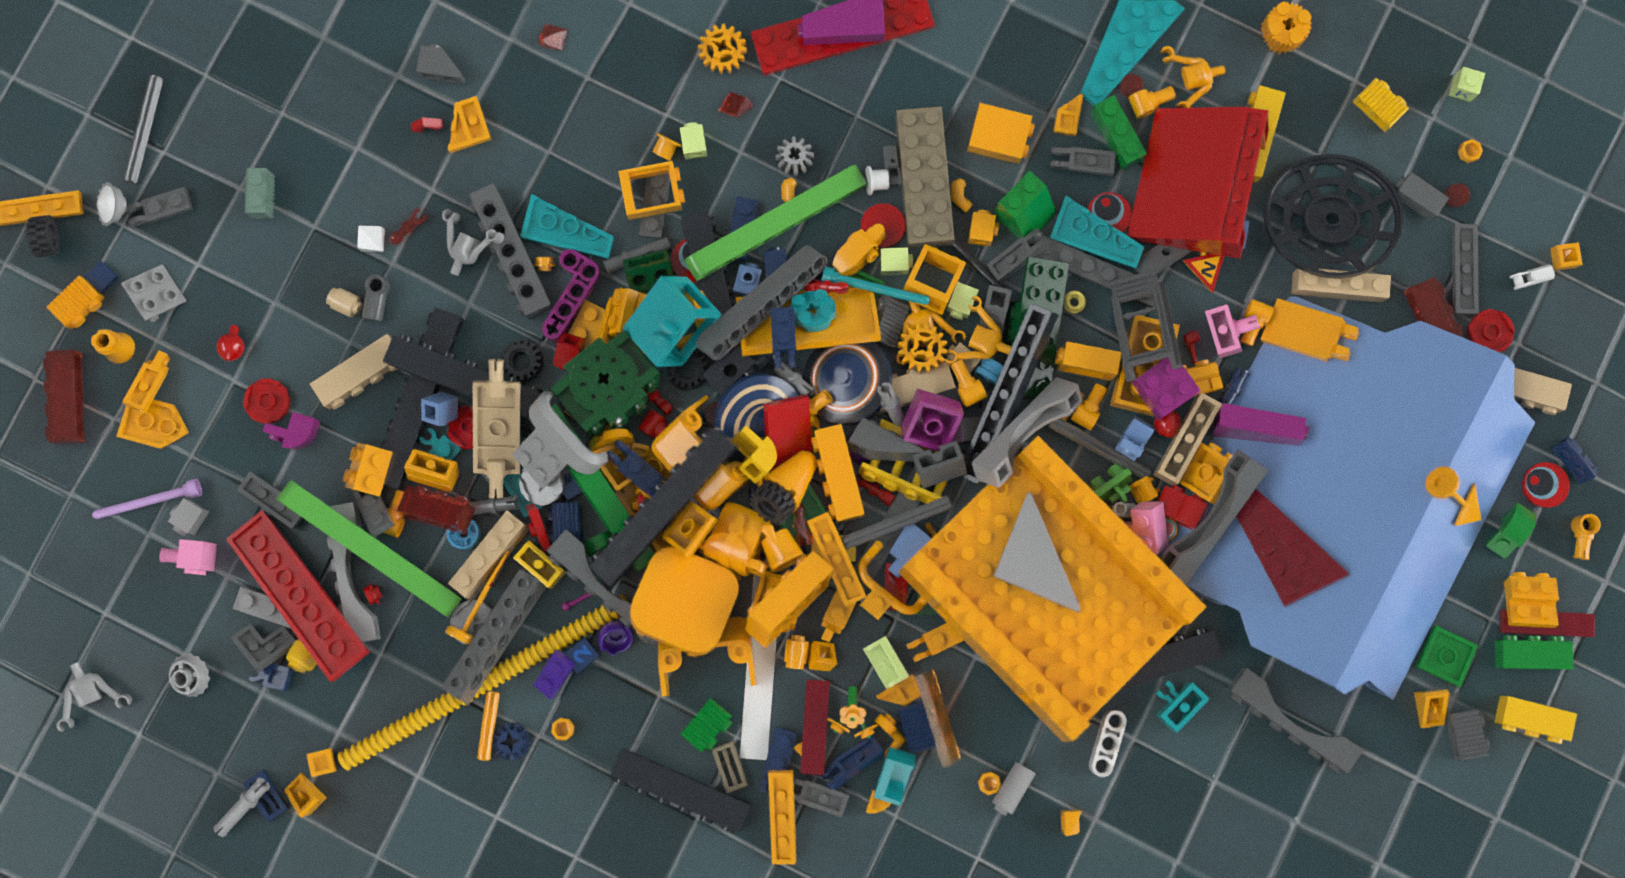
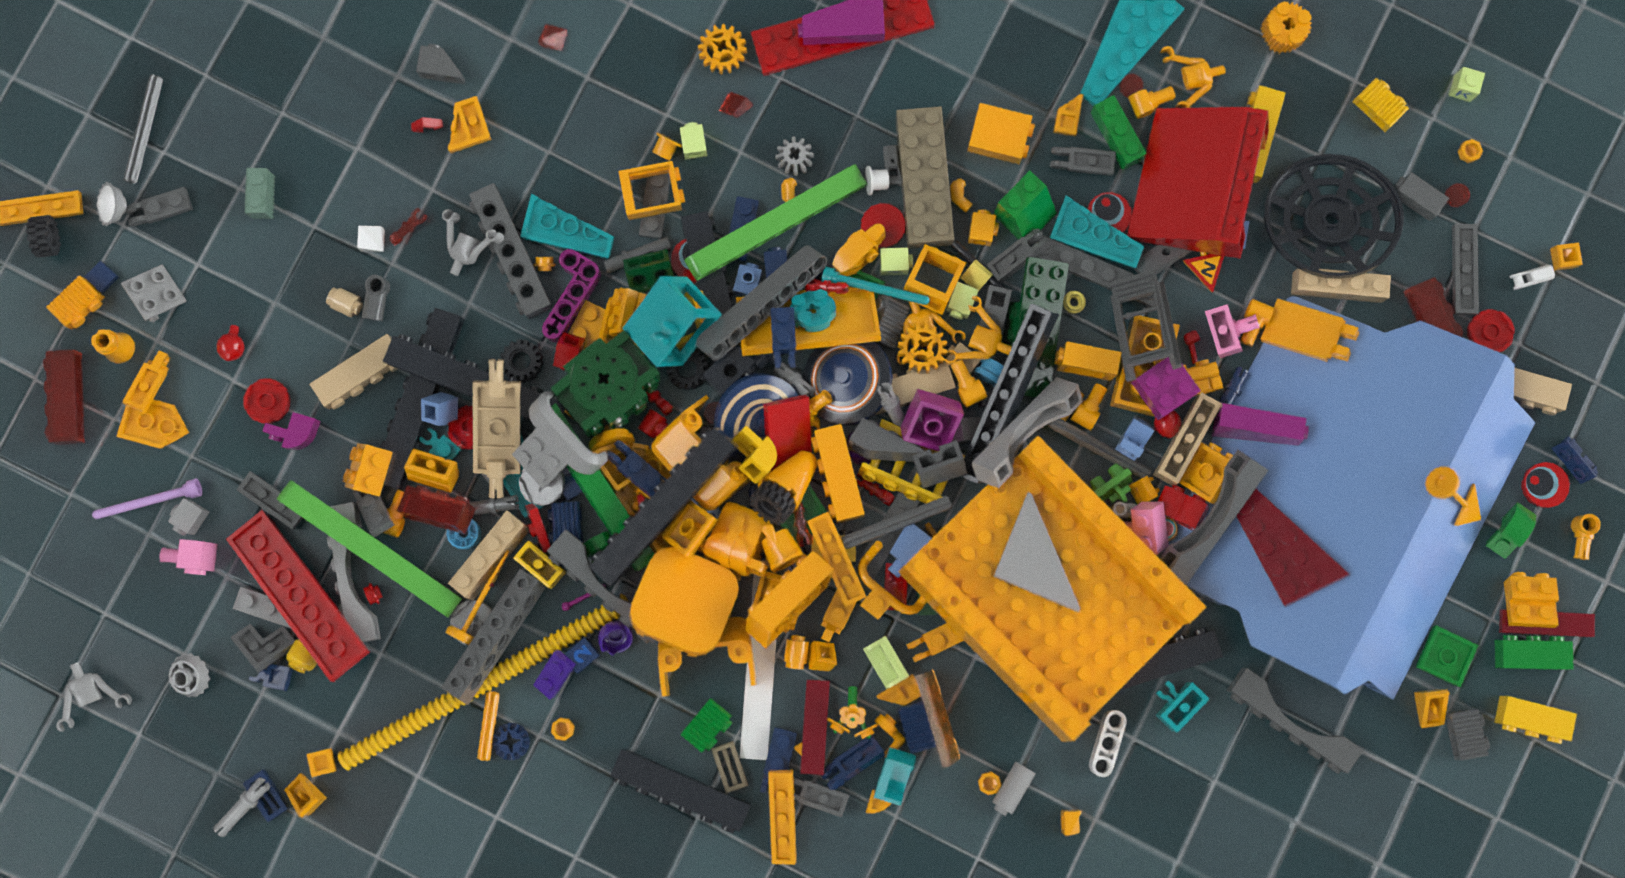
none -> light yellow tile [961,260,993,292]

